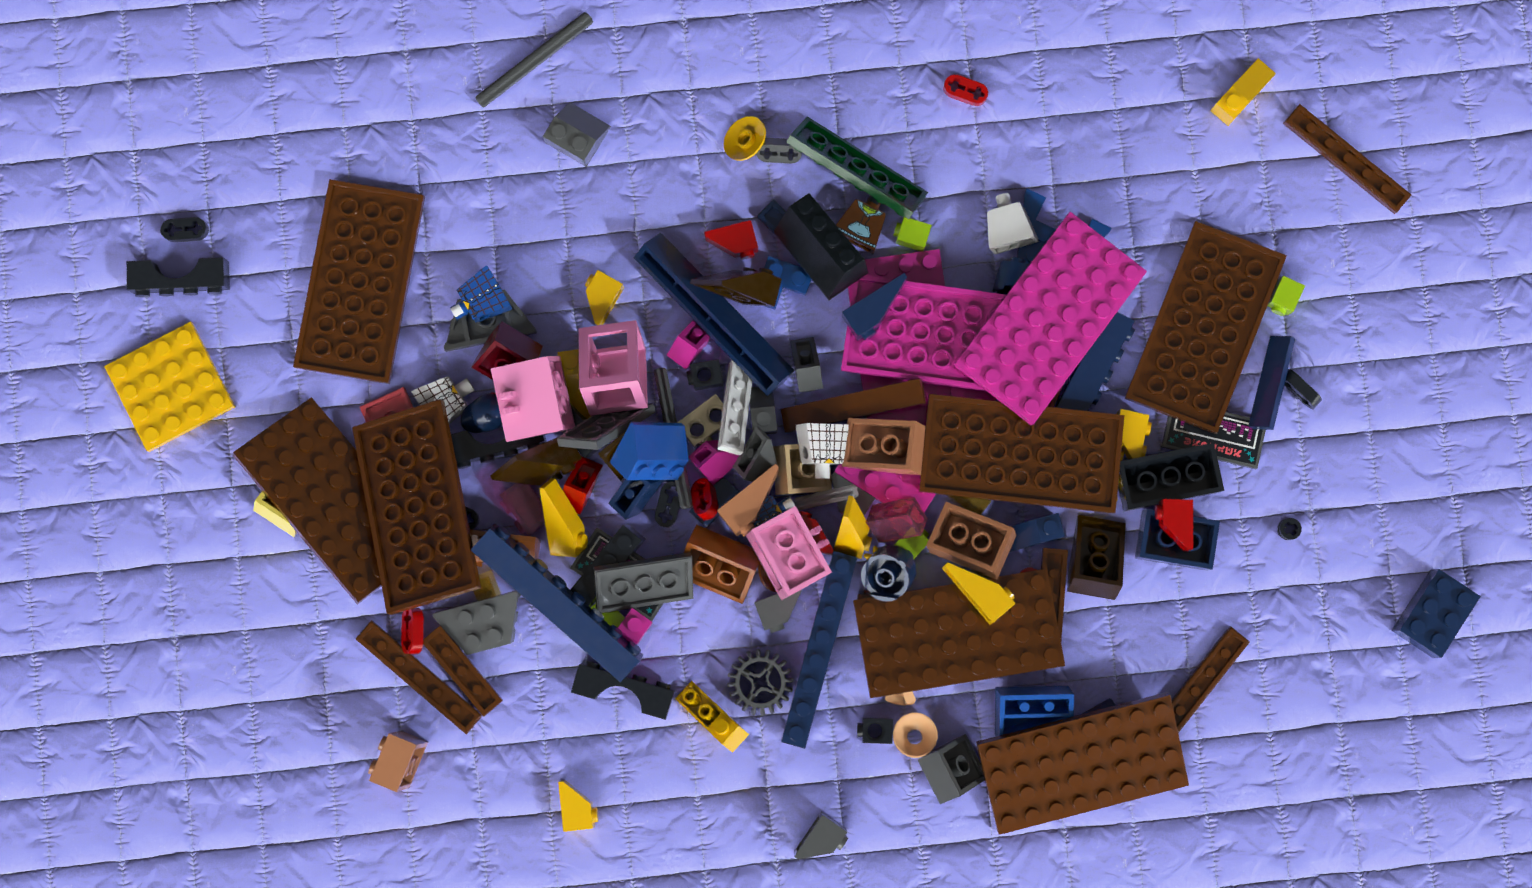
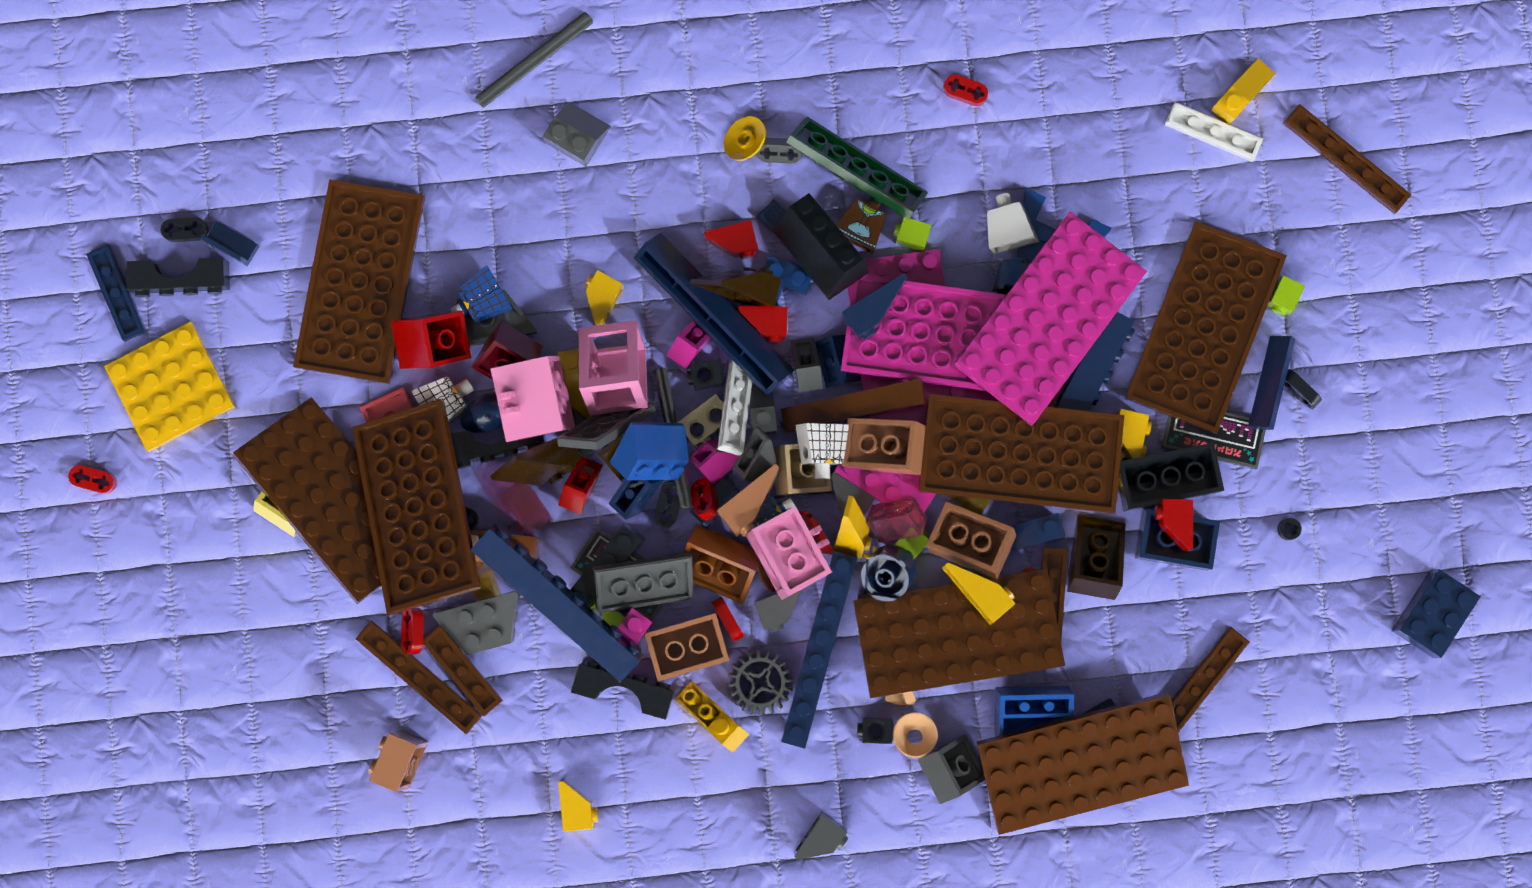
yellow slope [539,478,588,557] -> none
light grey axle [794,485,858,510] -> none
none -> red beam [68,465,117,494]
none -> dark blue tile [86,245,147,342]
none -> dark blue panel [200,221,260,267]
none -> red slope [391,310,472,369]
none -> nougat brick [645,613,730,681]
none -> red beam [711,596,744,642]
none -> red slope [739,306,787,343]
none -> dark blue panel [815,335,861,389]
none -> white tile [1165,102,1263,162]

